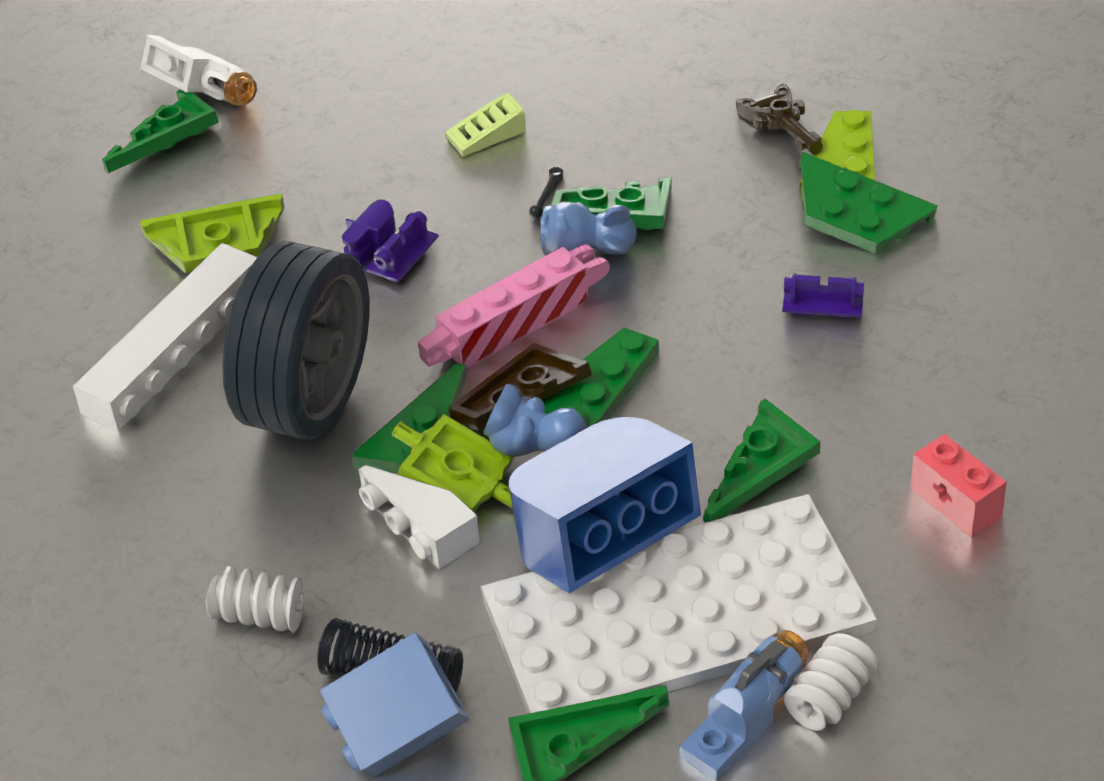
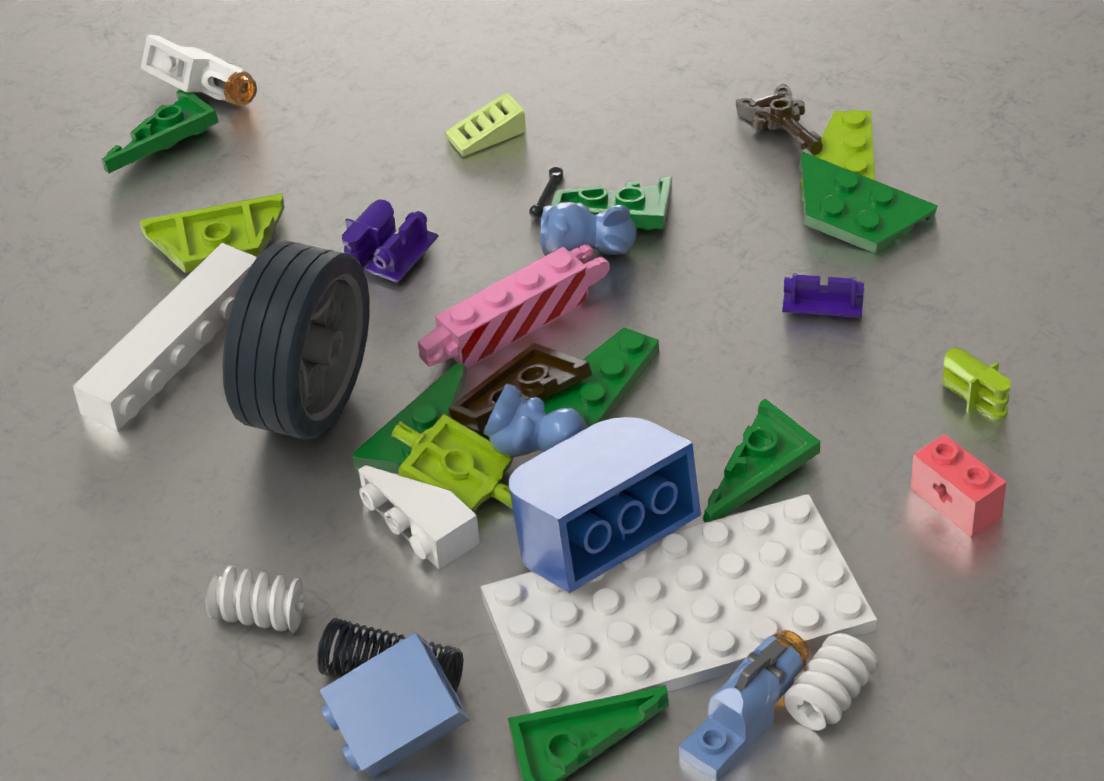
none -> lime arm [942,347,1011,419]

